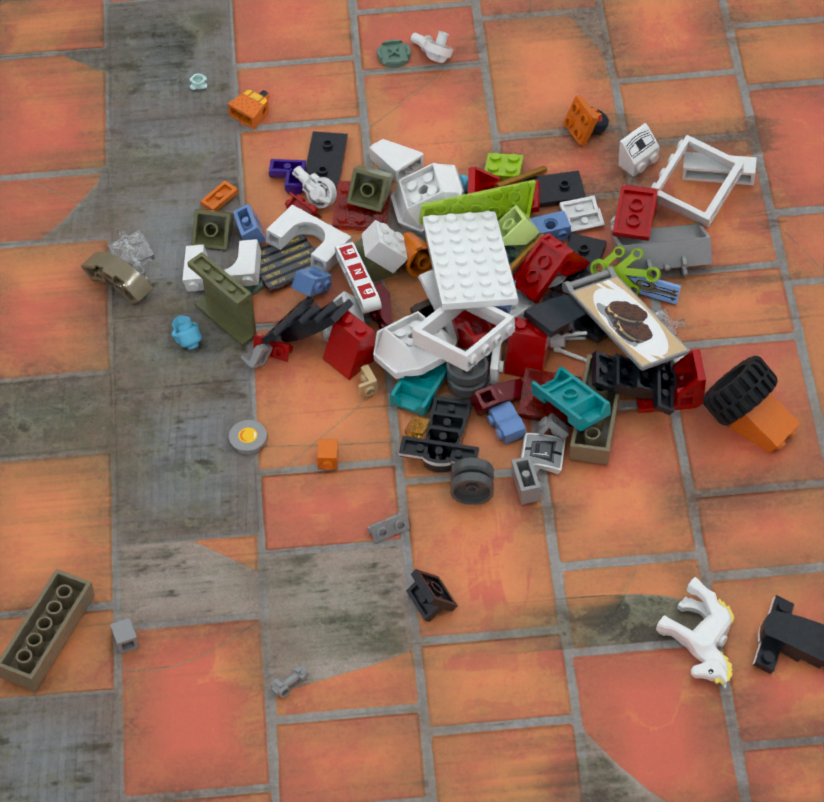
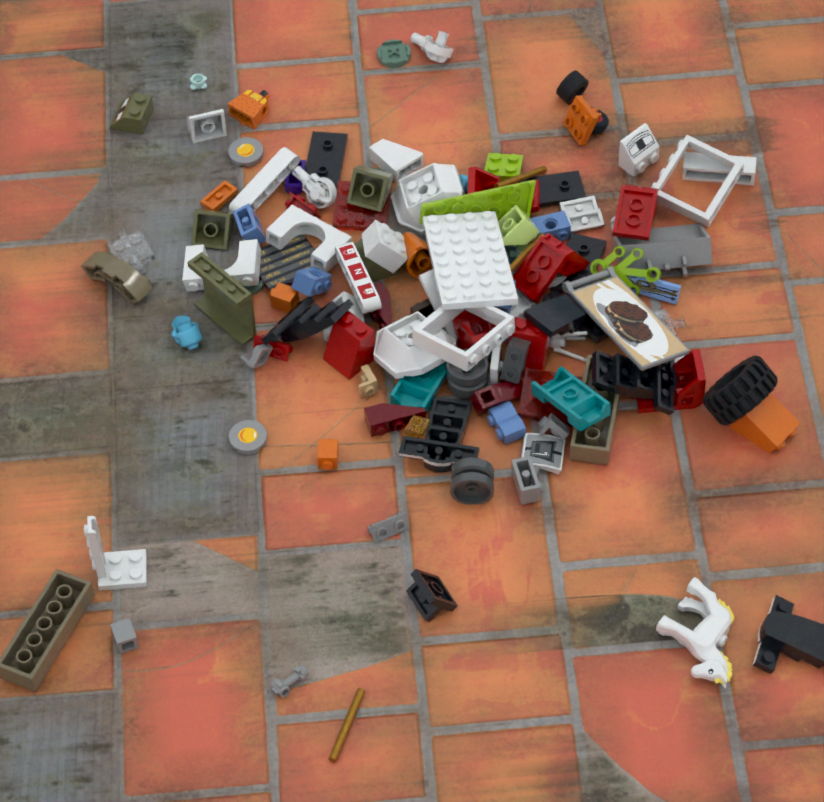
none -> white bracket [84,516,147,591]
none -> olive slope [110,93,154,135]
none -> white slope [187,109,227,143]
none -> light grey tile [228,137,264,167]
none -> white beam [228,147,300,212]
none -> orange brick [269,282,300,313]
none -> pearl gold bar [329,688,365,763]
none -> dark red slope [364,403,426,437]
none -> dark grey brick [500,337,531,384]
none -> black tyre [556,70,589,104]

